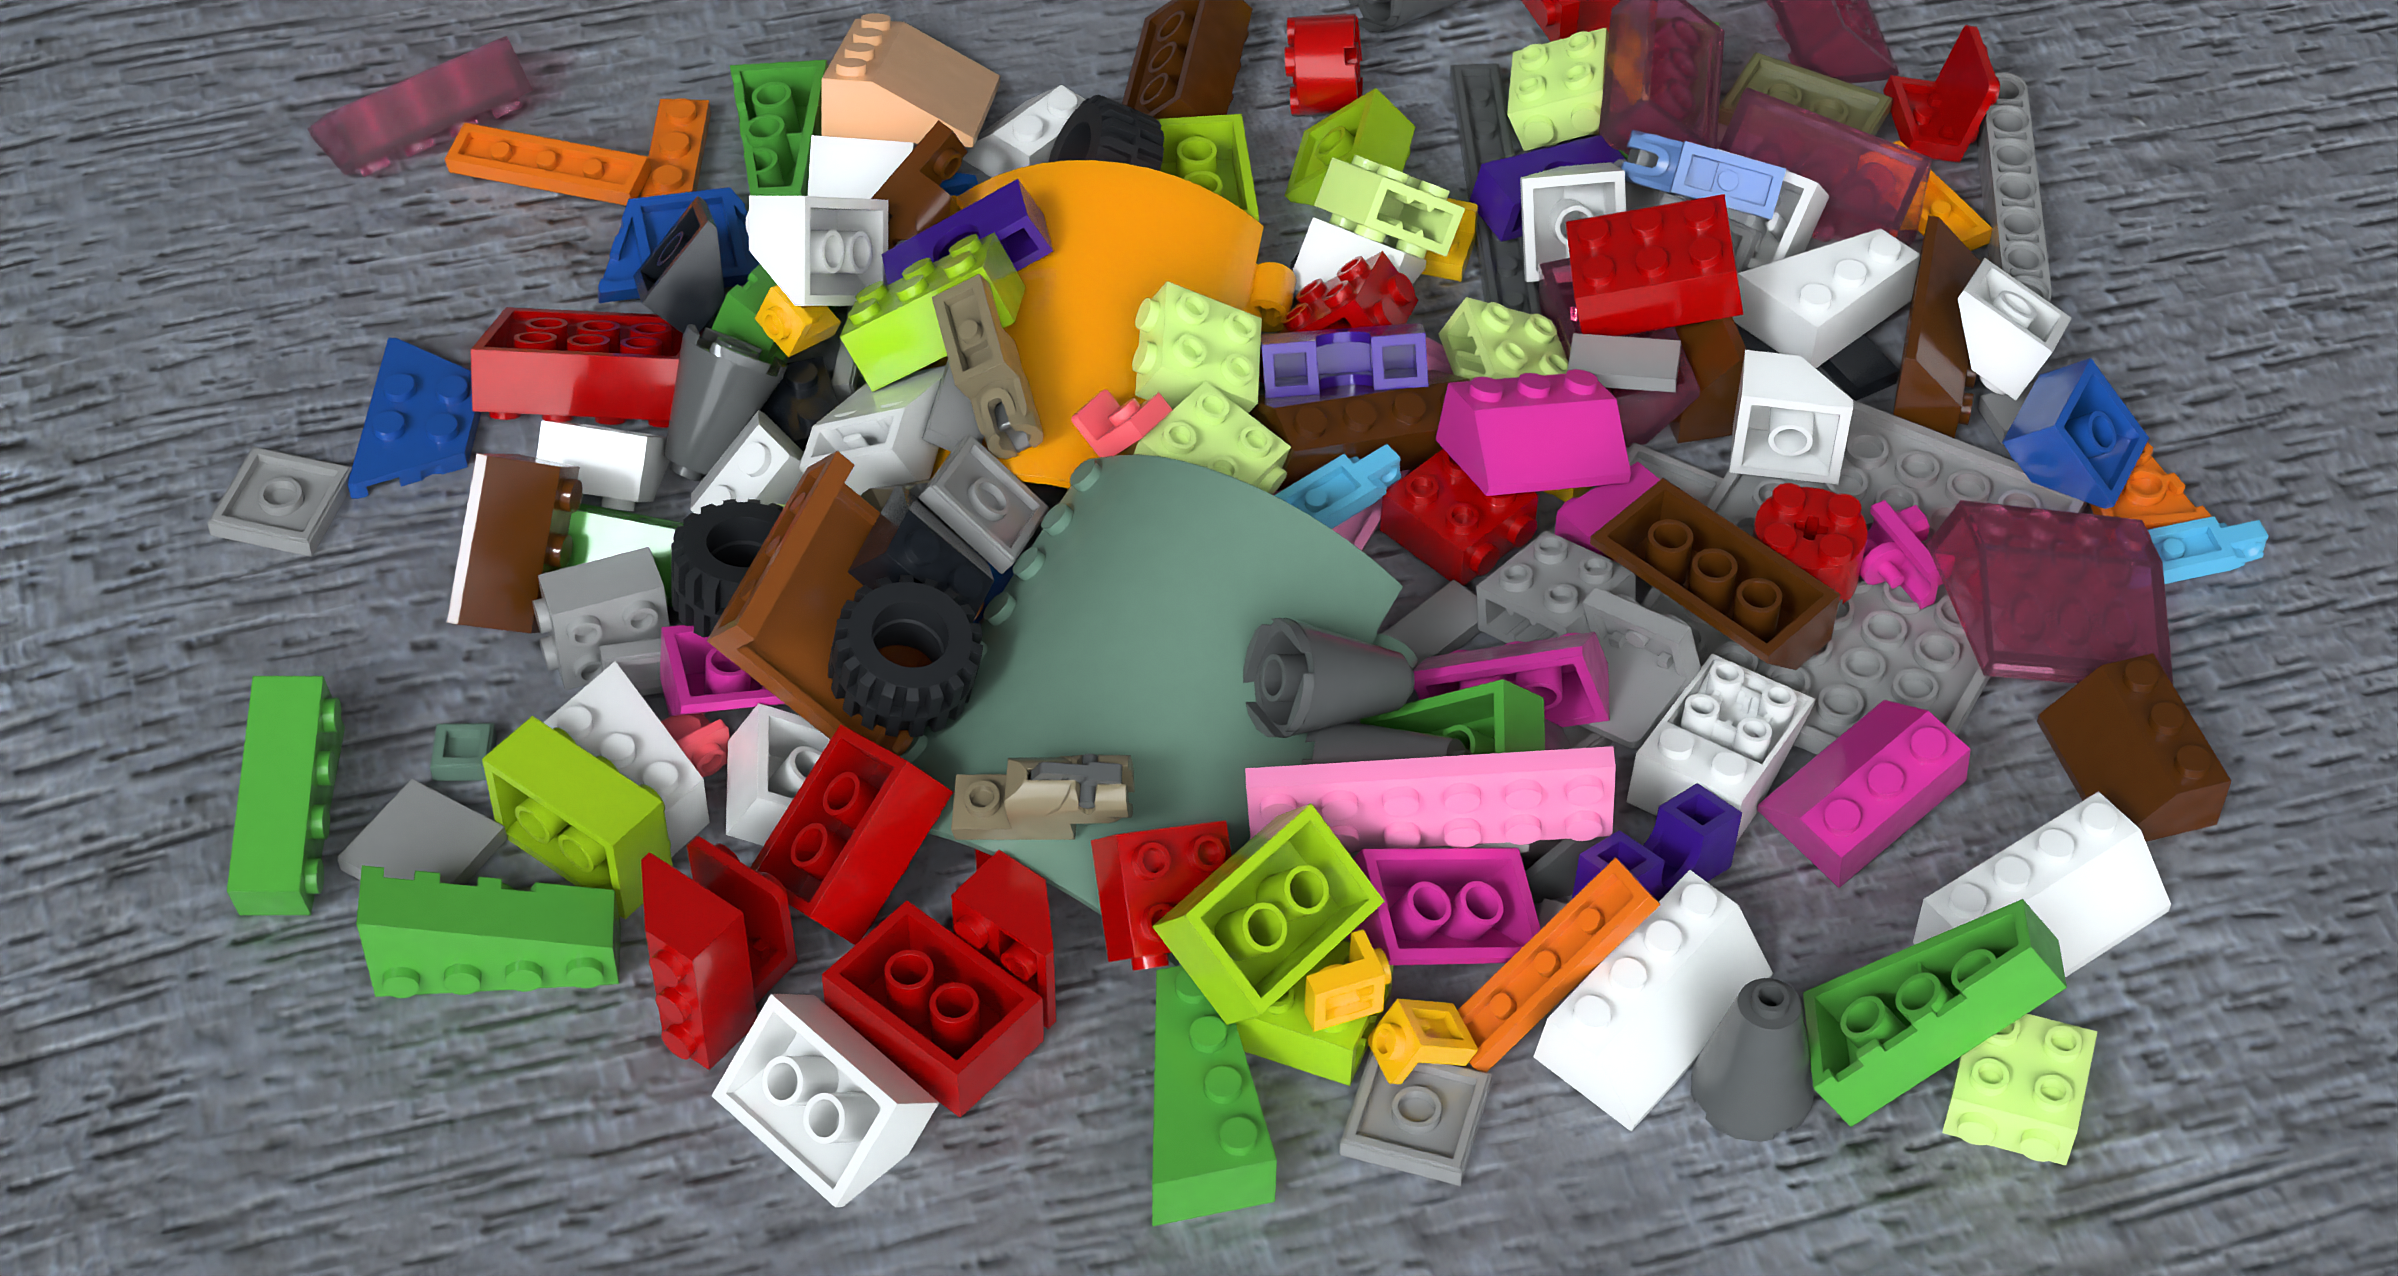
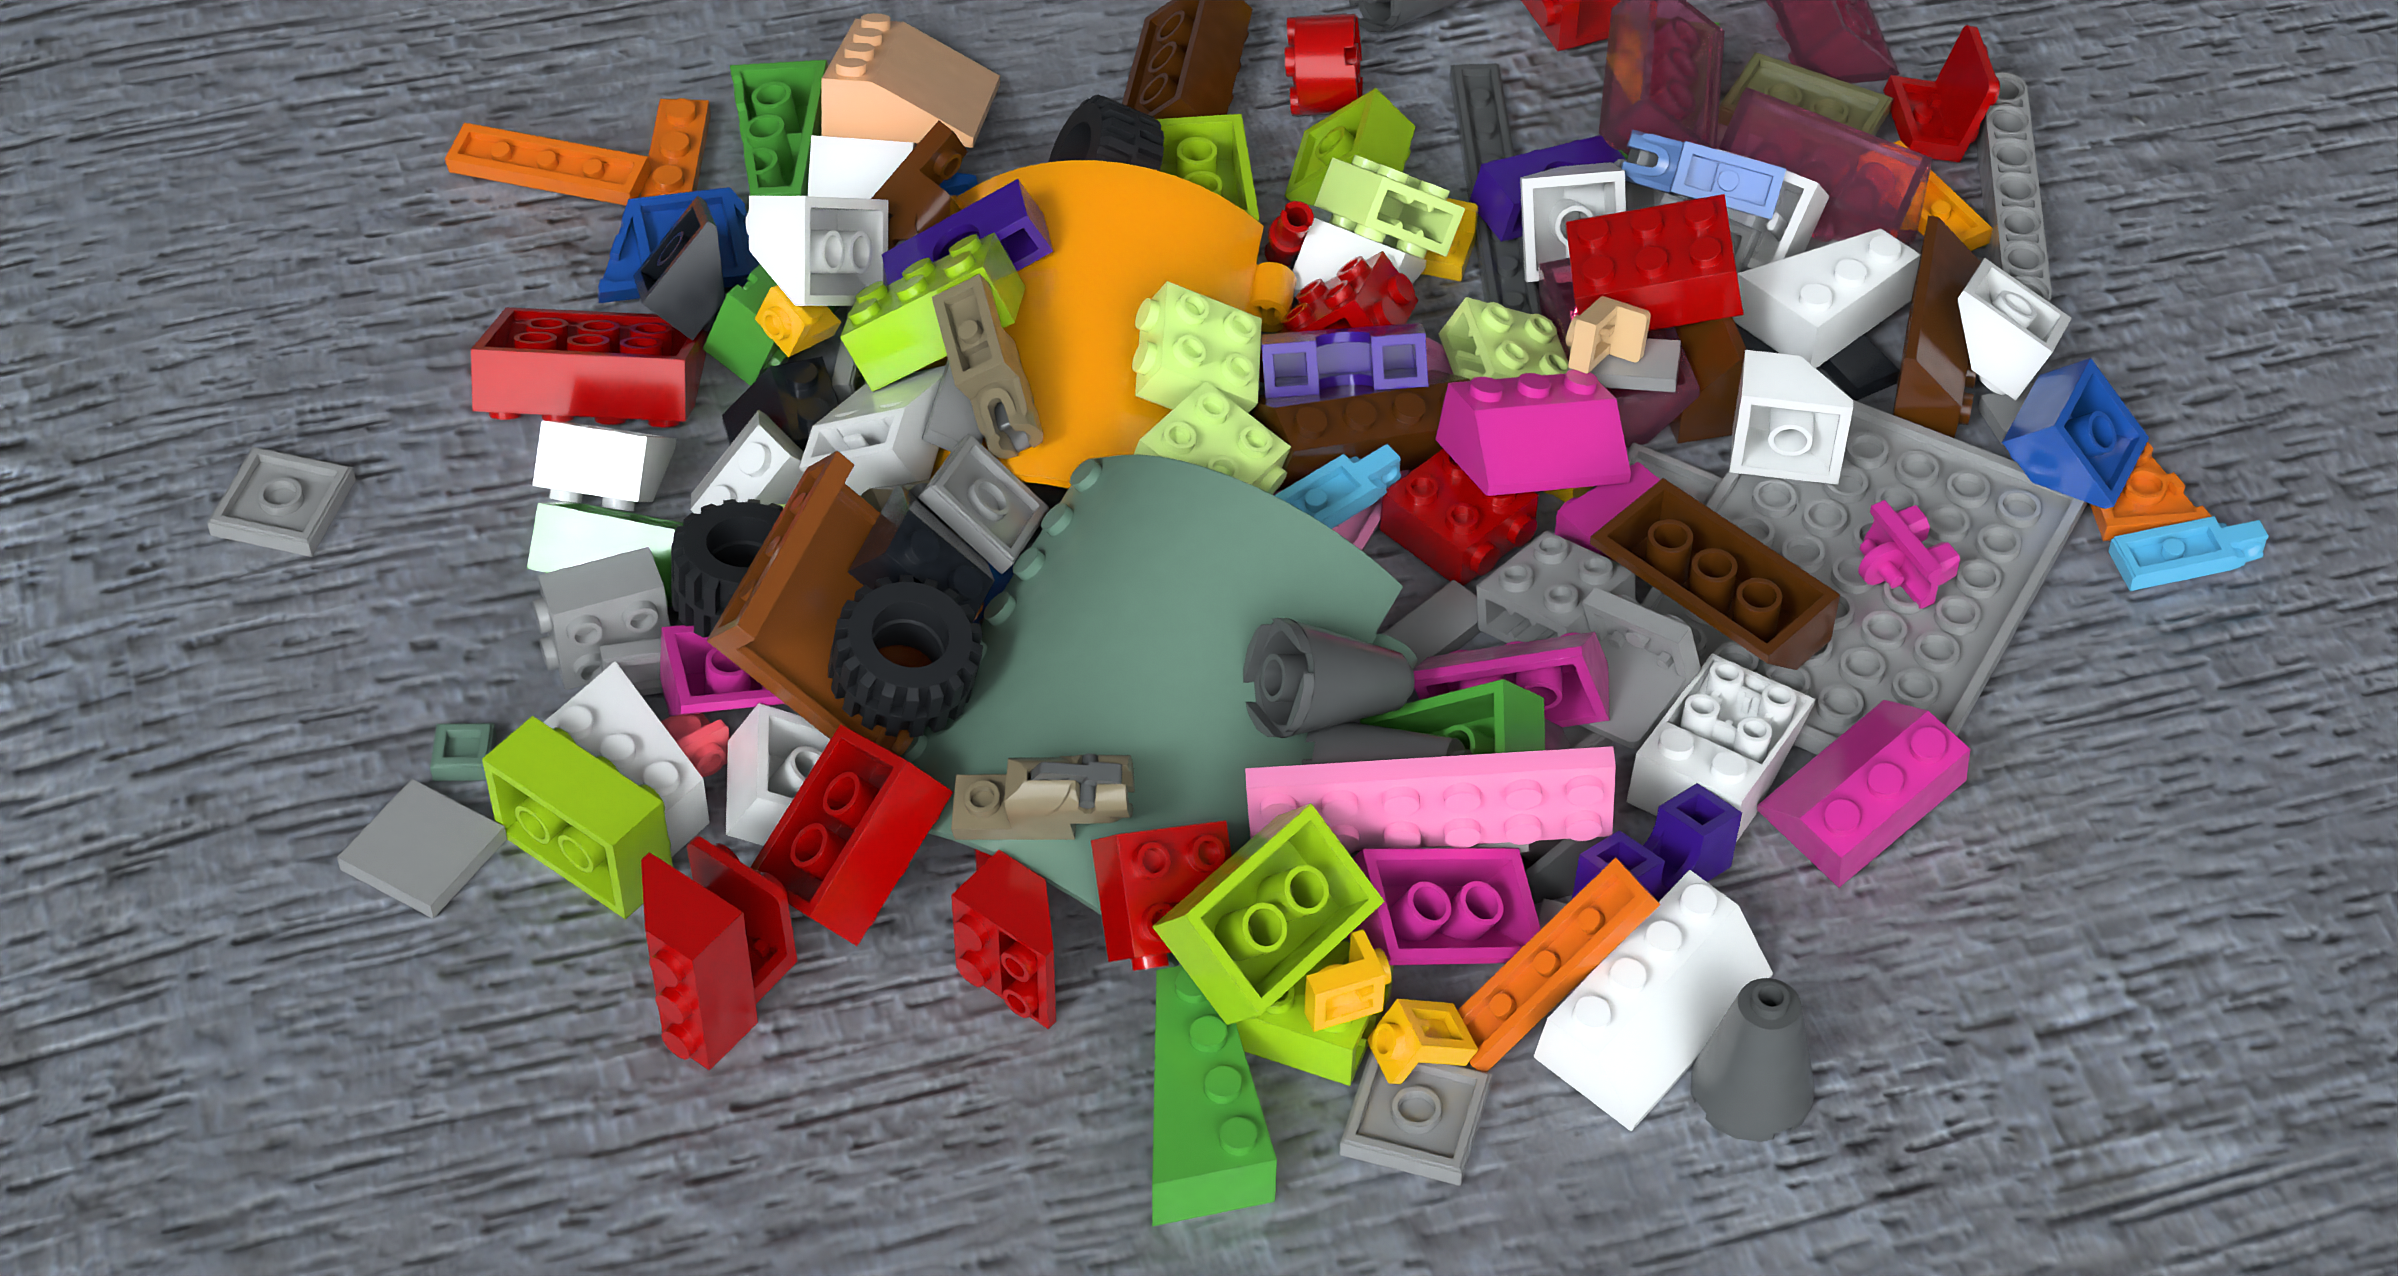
bright green wedge [227,676,345,915] -> none
clear pink slope [307,36,533,177] -> none
blue wing [348,337,481,499] -> none
bright green wedge [356,865,621,998] -> none
reddish brown slope [447,453,583,634] -> none
dark grey cone [664,324,788,481] -> none
white slope [712,994,939,1207] -> none
red brick [822,900,1044,1118] -> none
white slope [963,85,1086,177] -> none
coral bracket [1071,389,1172,457] -> none
yellowish green brick [1507,28,1622,151] -> none
red brick [1752,483,1868,604] -> none
bright green wedge [1803,899,2067,1127] -> none
white slope [1913,791,2171,977] -> none
clear pink slope [1926,500,2173,684] -> none
yellowish green brick [1942,1014,2098,1165] -> none
reddish brown slope [2037,653,2231,842] -> none
none -> red pin [1264,201,1314,267]
none -> tan bracket [1566,296,1651,374]

